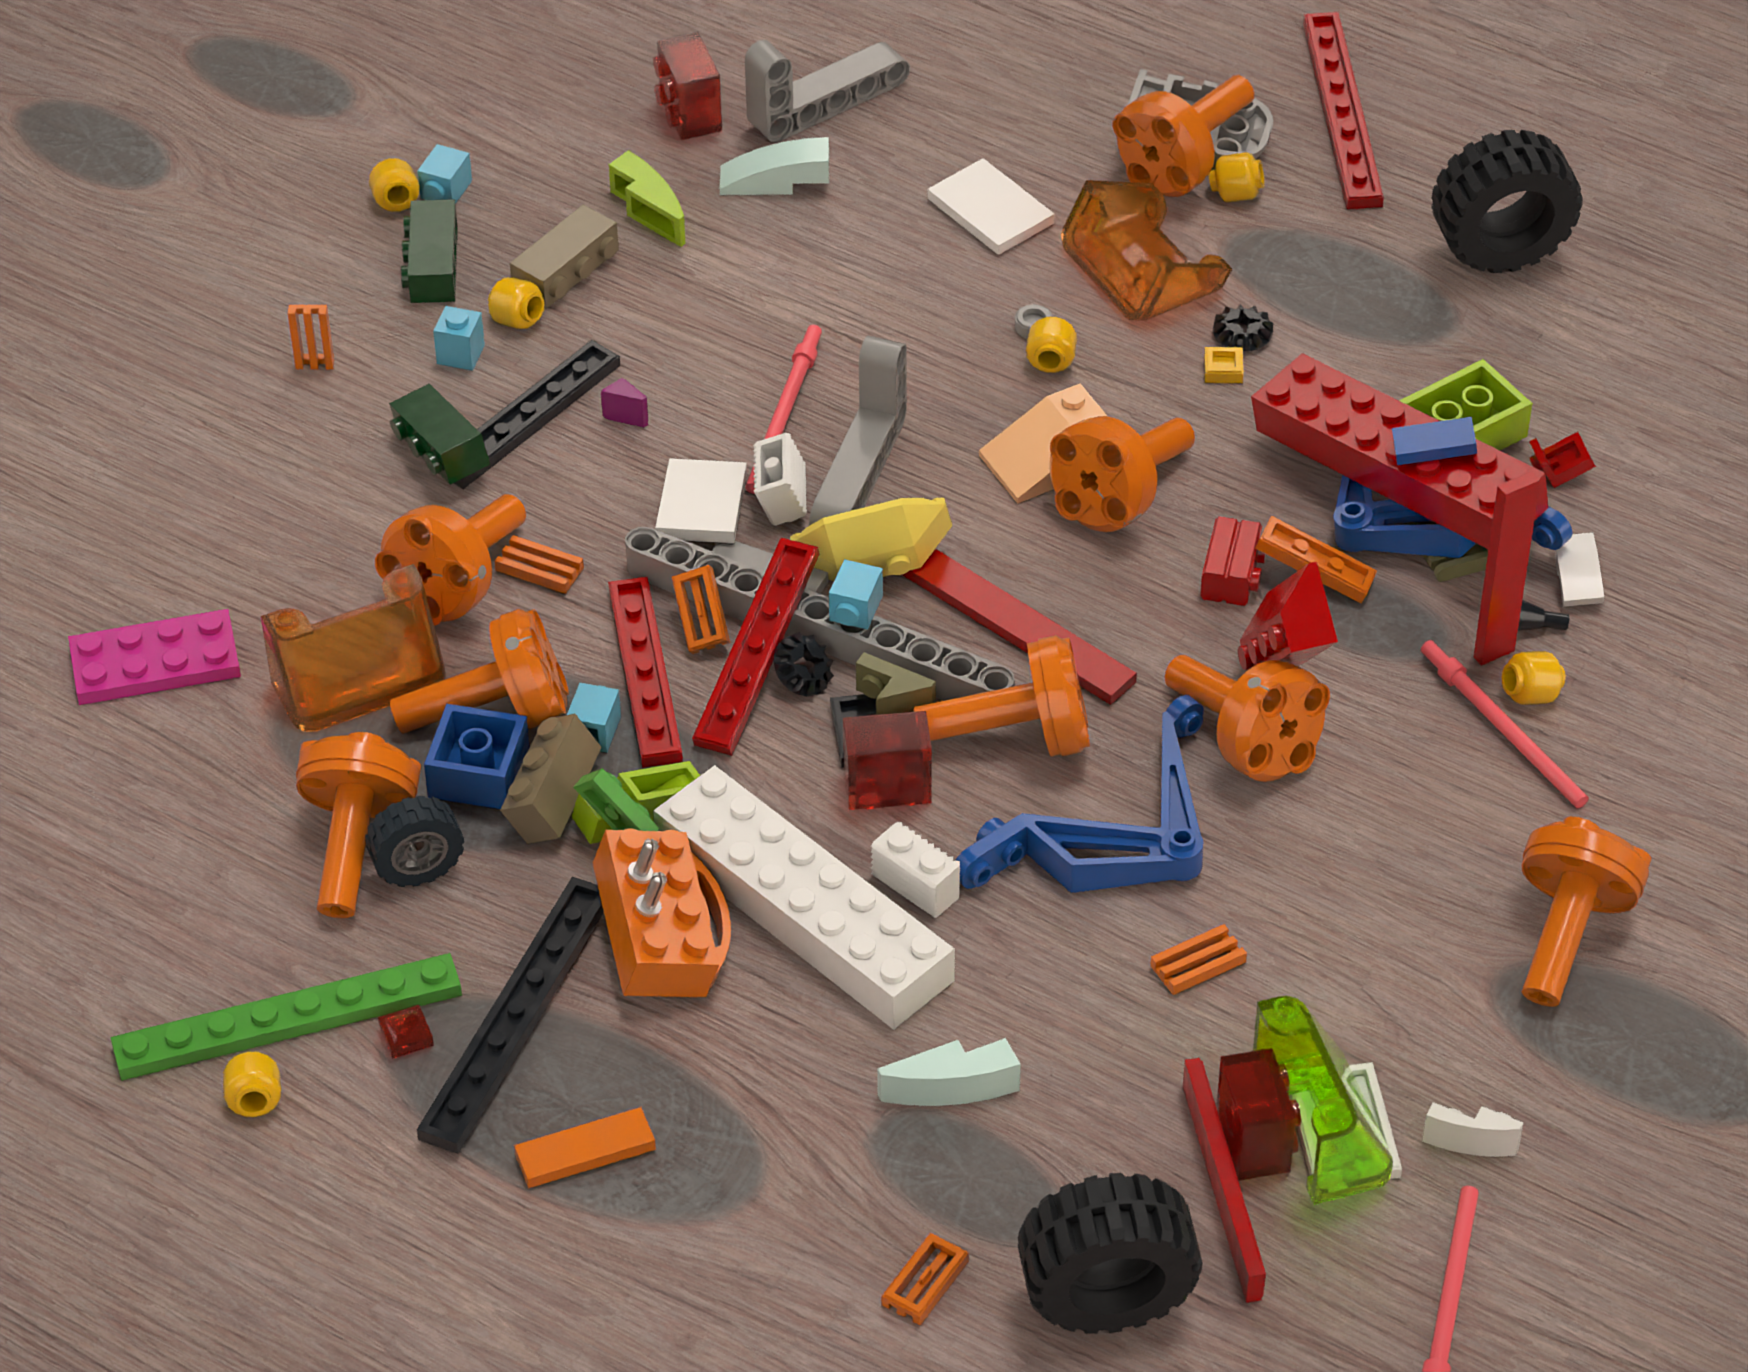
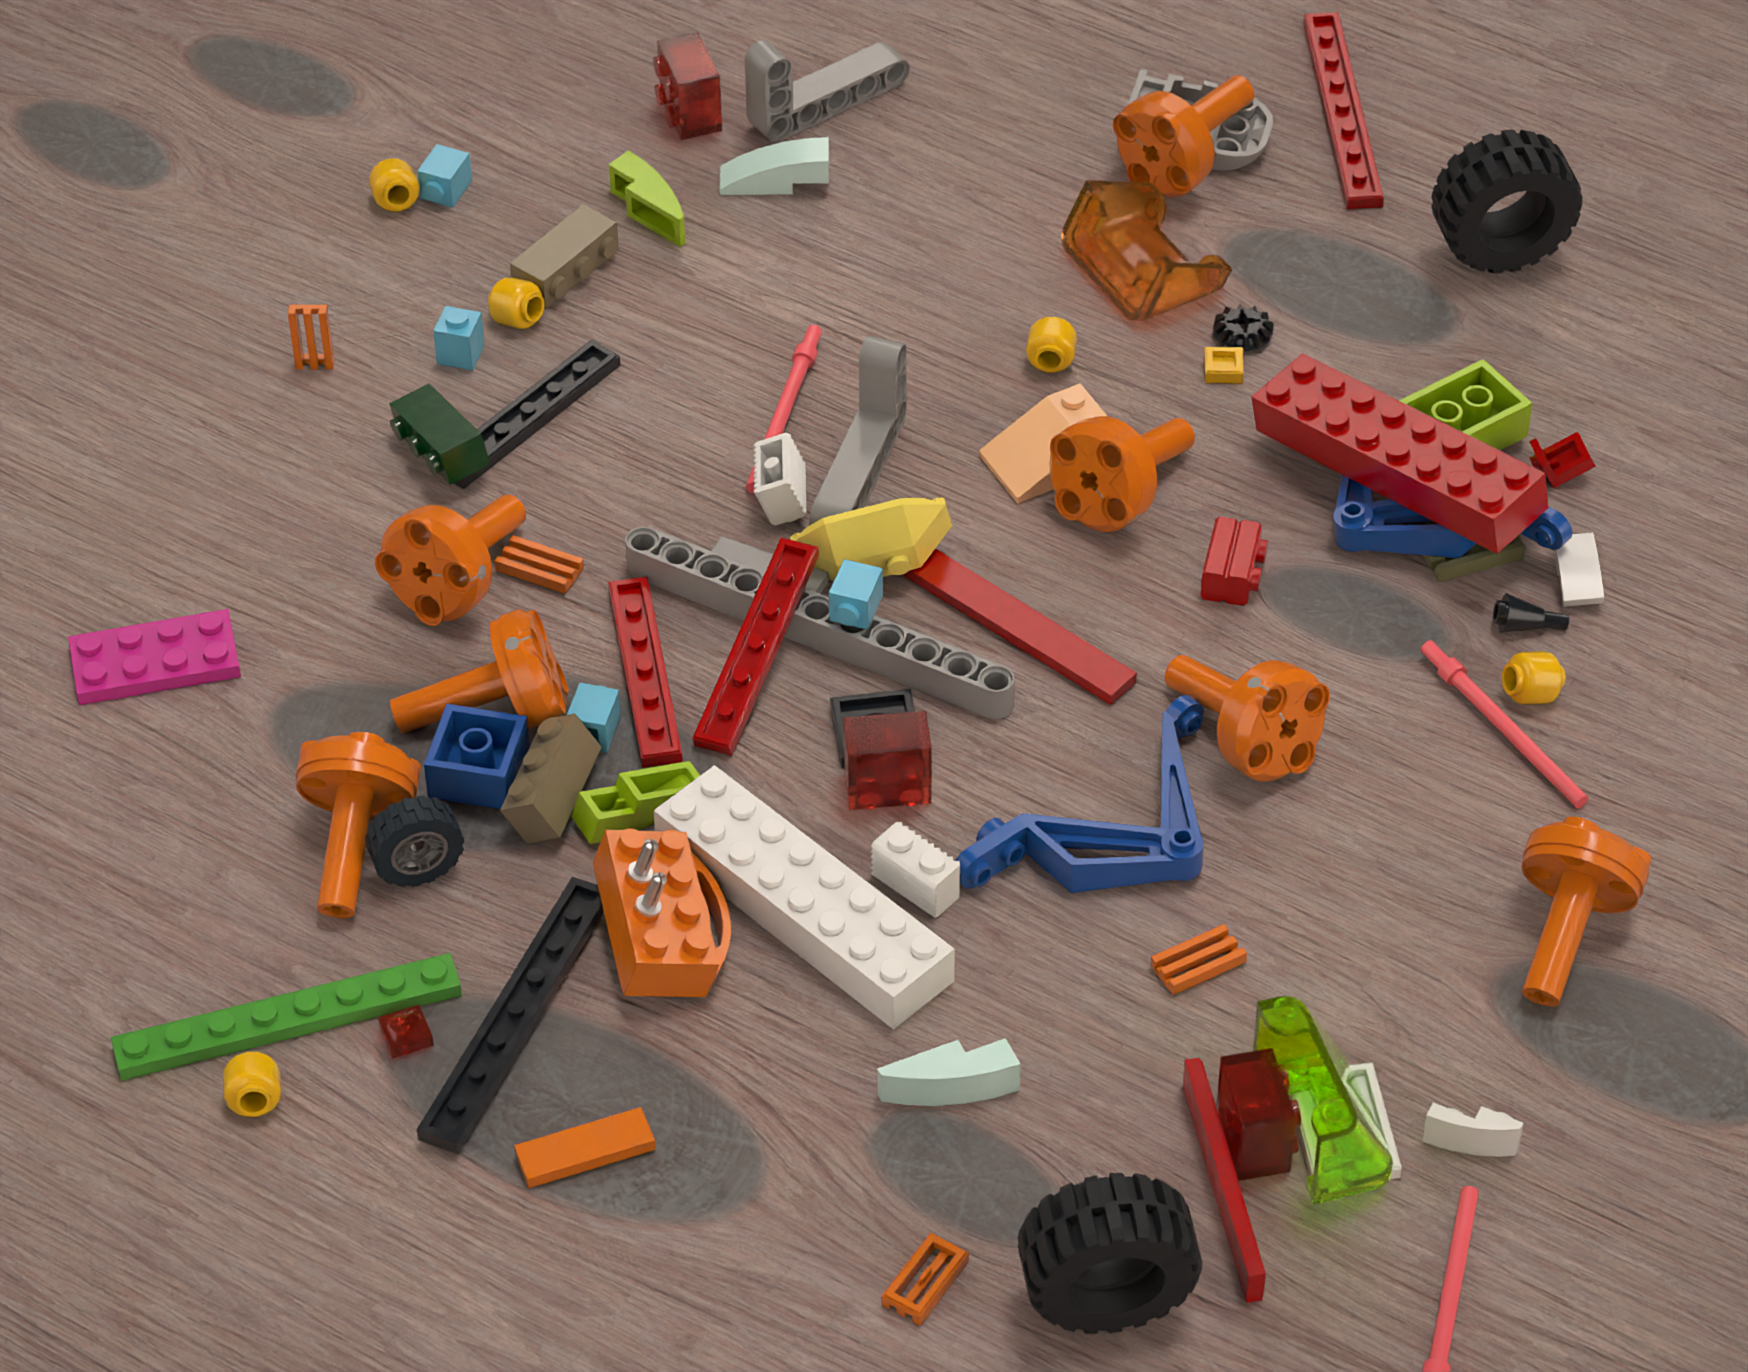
clear orange windscreen [260,564,446,732] -> none
brick [401,199,458,303] -> none
bright green plate [573,768,659,831] -> none
magenta slope [601,378,649,428] -> none
white tile [655,458,747,543] -> none
orange tile [671,565,731,654] -> none
black gear [774,632,834,697] -> none
olive slope [856,652,936,725] -> none
orange piece [914,635,1090,757] -> none
white tile [927,158,1055,255] -> none
light grey tile [1015,304,1053,339] -> none
yellow head [1209,152,1265,203] -> none
red slope [1238,561,1338,670] -> none
orange tile [1255,516,1377,603] -> none
tile [1392,417,1477,465] -> none
red tile [1473,471,1541,666] -> none

